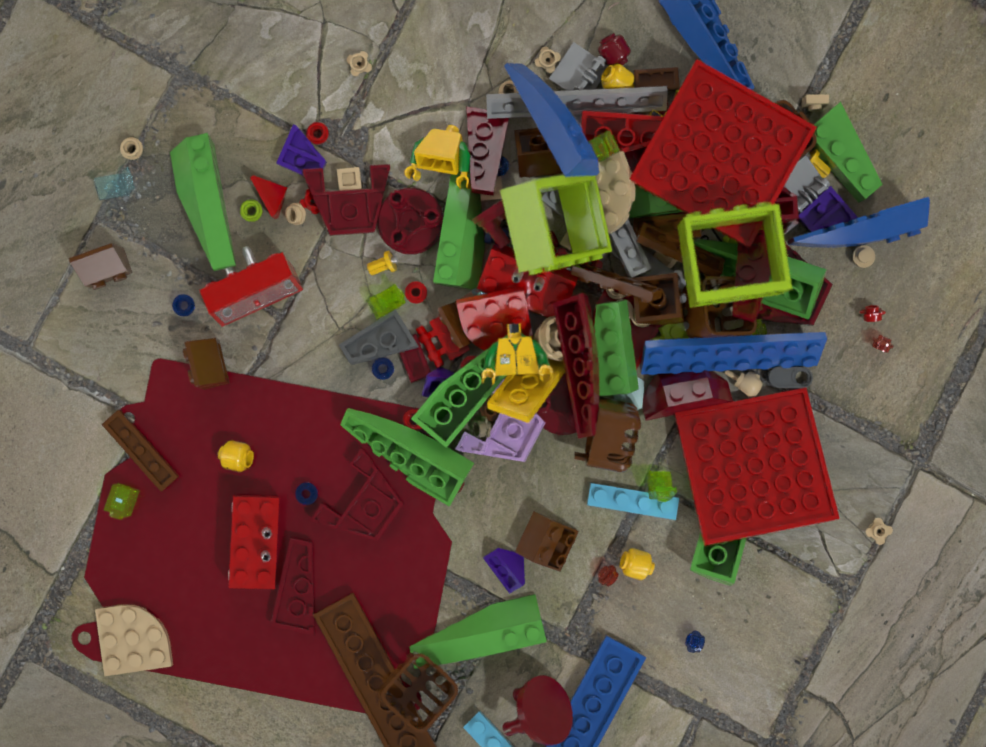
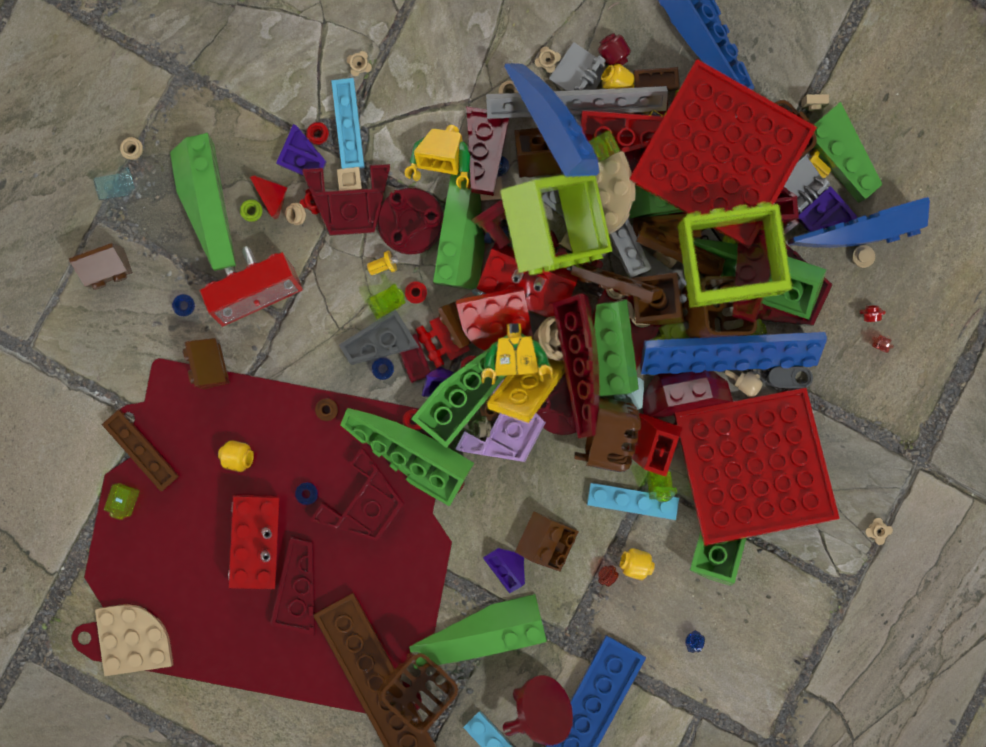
none -> reddish brown plate [315,399,338,421]
none -> medium azure plate [331,78,365,169]
none -> red slope [628,413,682,477]

